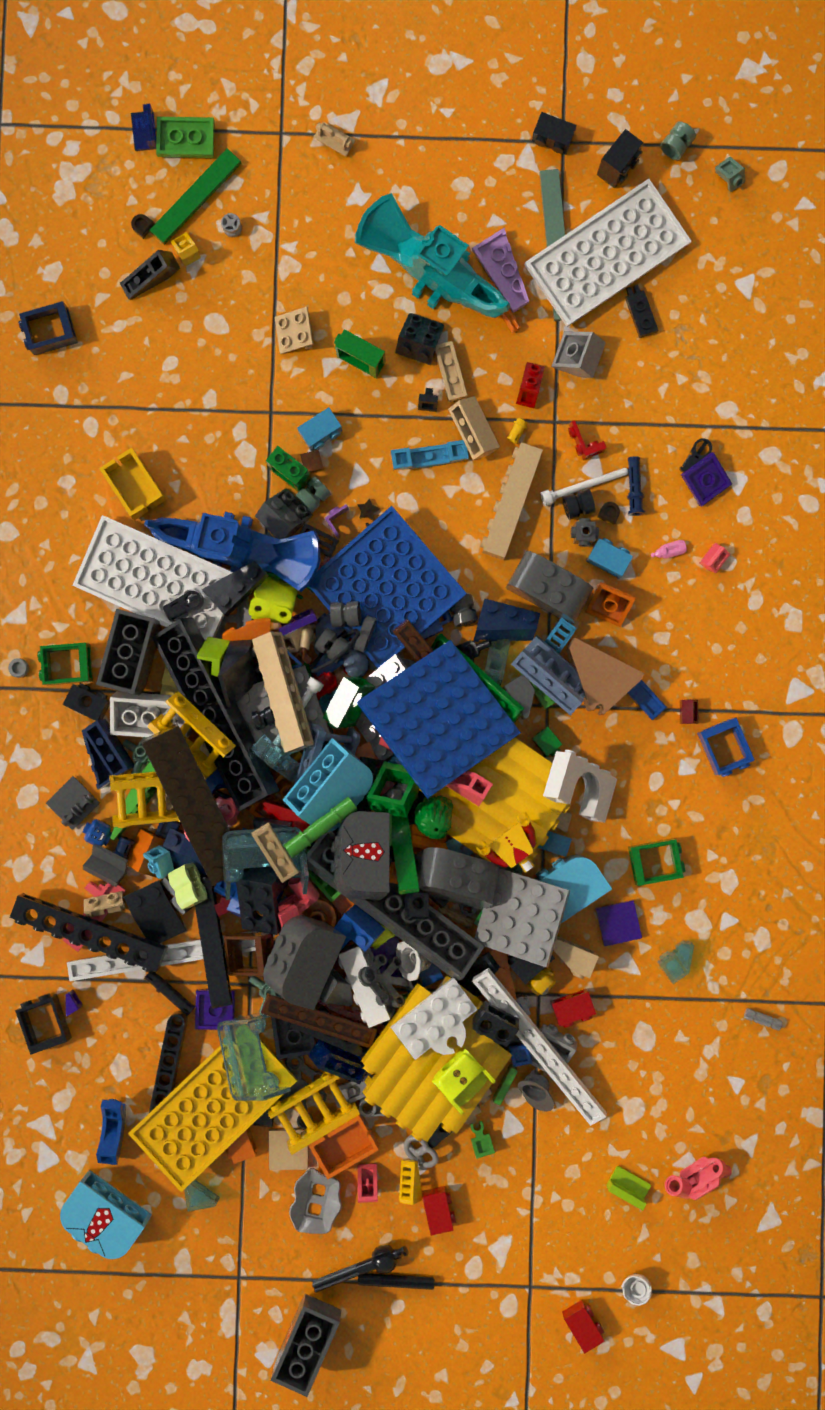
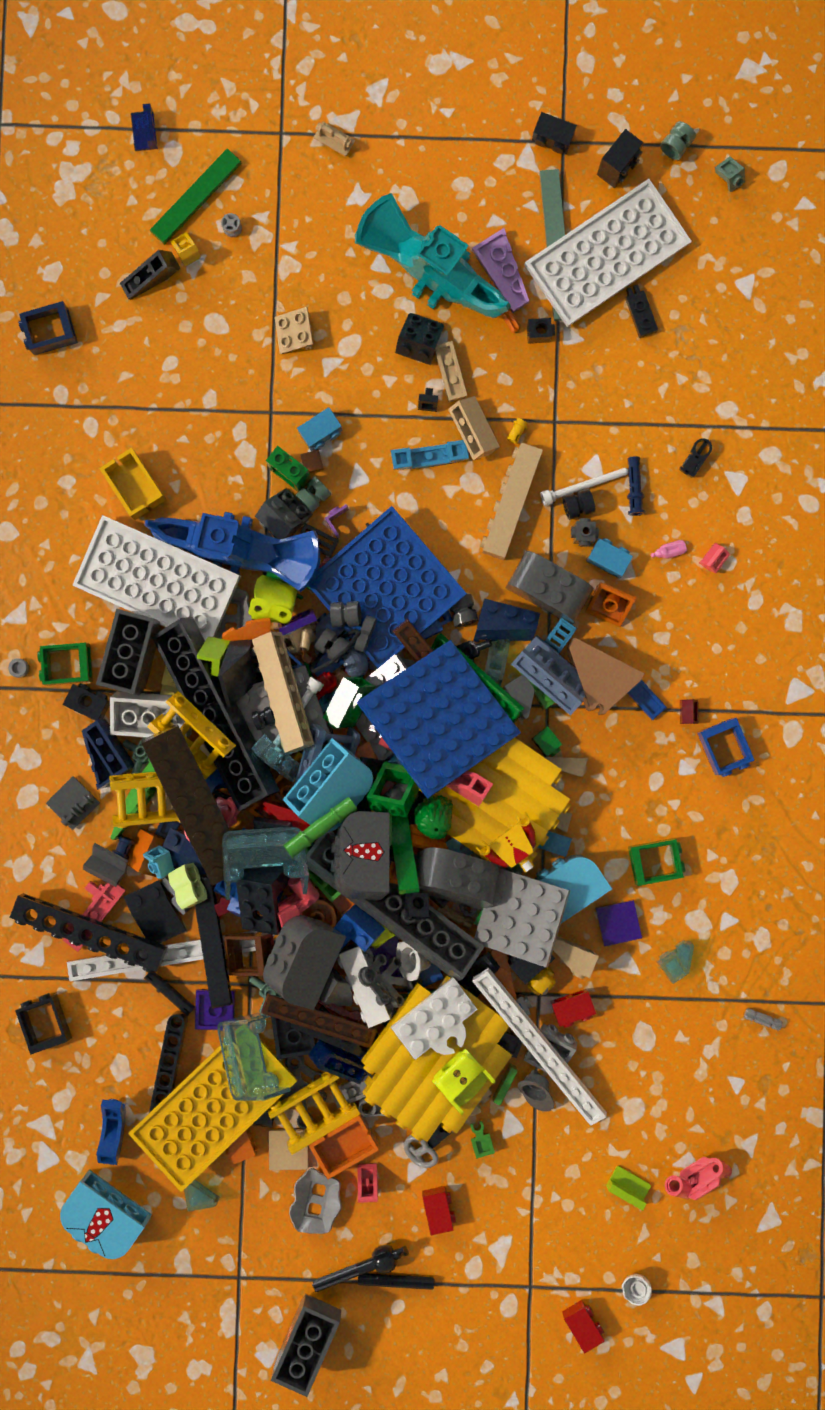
dark purple slope [66,990,83,1016] -> none
blue head [82,819,112,846] -> none
tan hinge [83,891,125,918] -> none
dark brown tile [131,214,155,239] -> none
bright green plate [156,117,215,158] -> none
black piece [163,591,204,622] -> none
black wing [202,561,269,617] -> none
tan tile [251,822,299,883] -> none
green window [334,329,386,379] -> none
dark brown piece [357,498,379,521] -> none
yellow slope [399,1159,423,1205] -> none
black brick [473,1001,519,1047] -> none
blue tile [509,1044,533,1067] -> none
red bracket [516,362,545,408] -> none
white arch [543,750,617,823] -> none
light grey slope [552,331,606,378] -> none
red bracket [568,420,607,460] -> none
dark brown tile [597,502,620,525] -> none
dark purple tile [681,452,732,506] -> none
none -> black brick [527,318,555,344]

